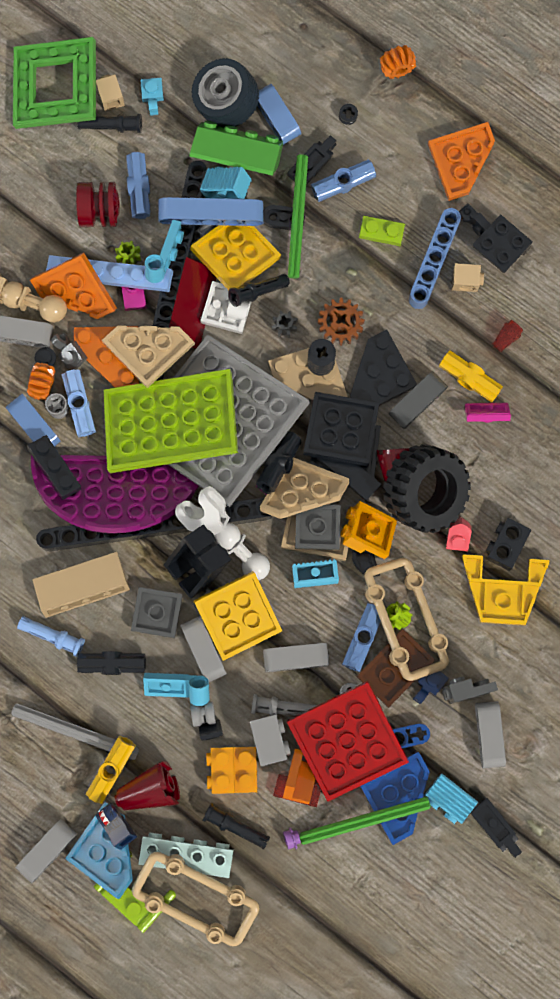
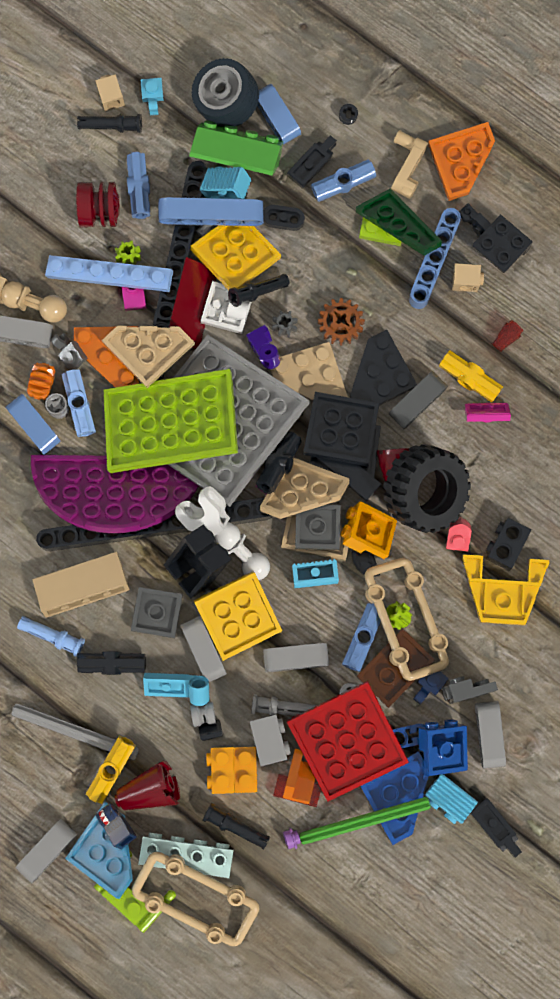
bright green plate [13,37,96,129] -> none
black plate [27,435,81,500] -> none
orange plate [30,253,117,319] -> none
black plate [34,347,56,366] -> none
medium azure plate [145,220,184,283] -> none
bright green axle [288,154,308,279] -> none
black piece [308,339,336,376] -> none
orange gear [380,45,416,79] -> none
none -> dark purple leg [246,325,280,369]
none -> dark green wing [356,188,442,256]
none -> tan beam [391,130,429,199]
none -> blue plate [419,719,468,776]

